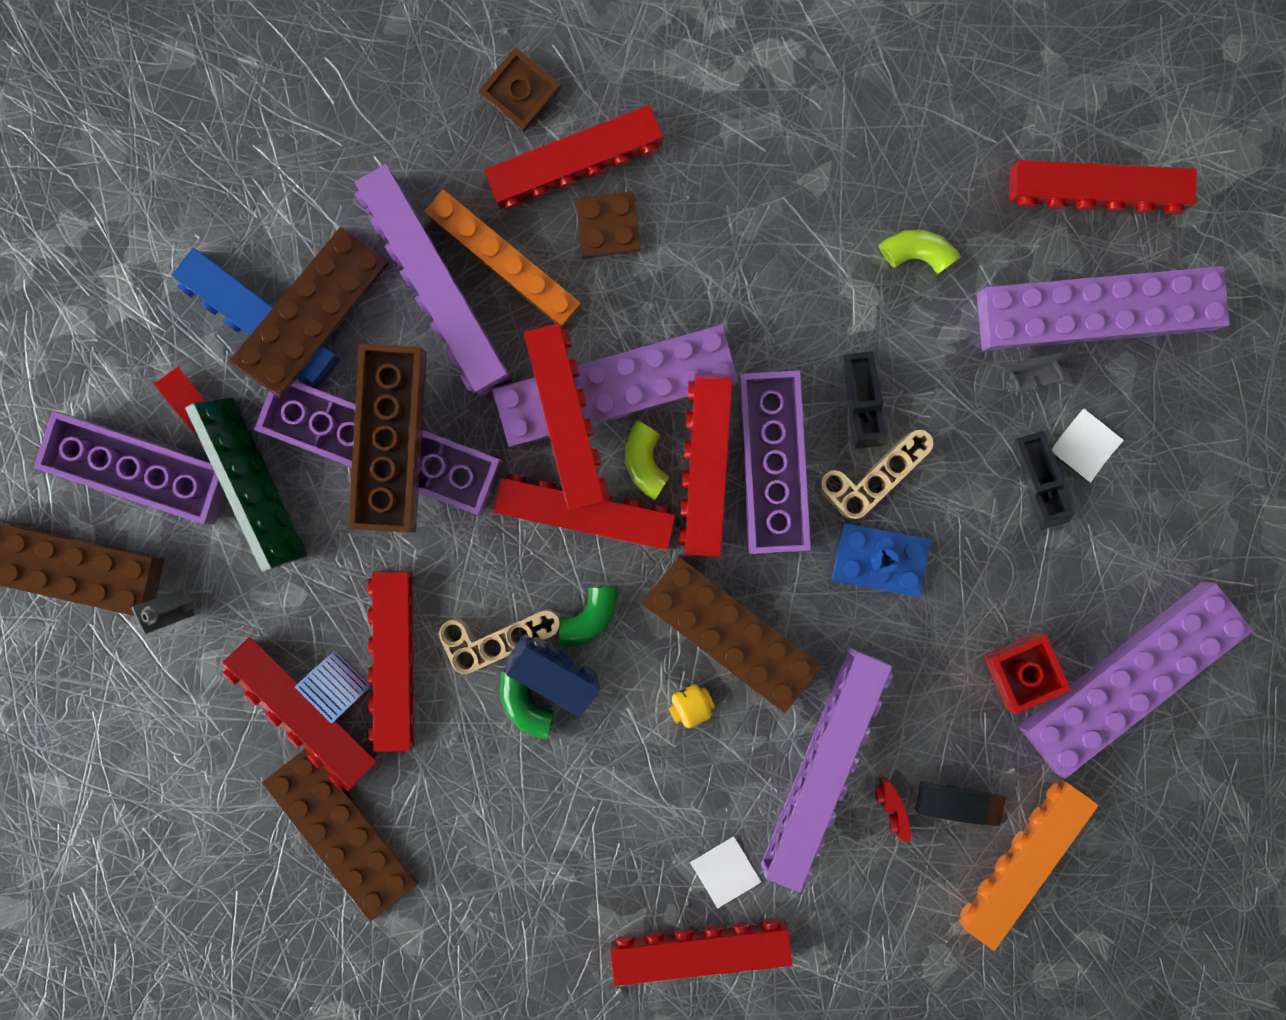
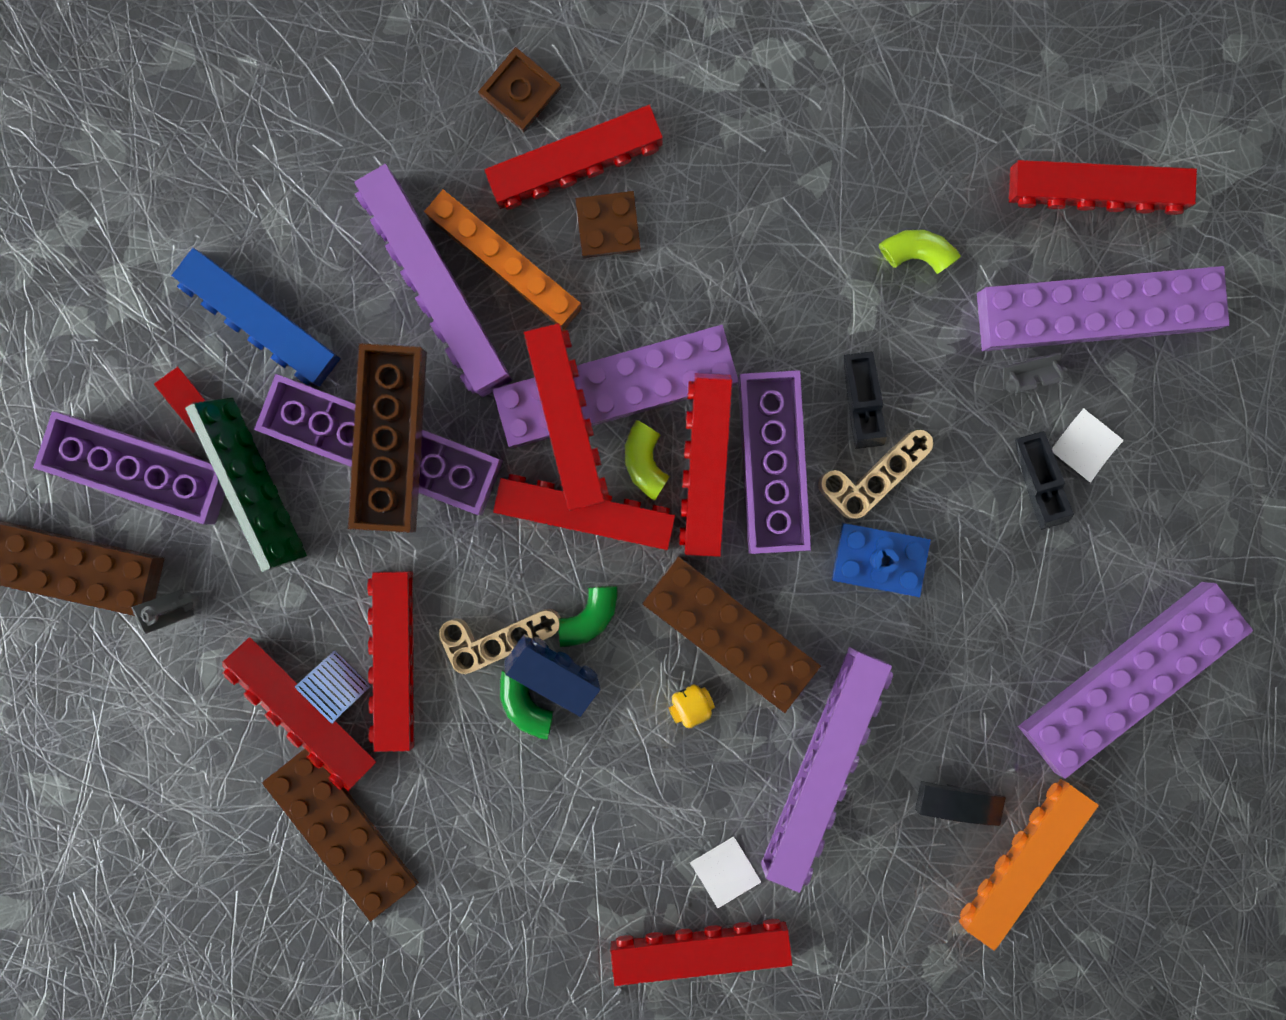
reddish brown plate [229,227,389,399] -> none
red slope [875,776,912,841] -> none
red brick [982,632,1071,714] -> none

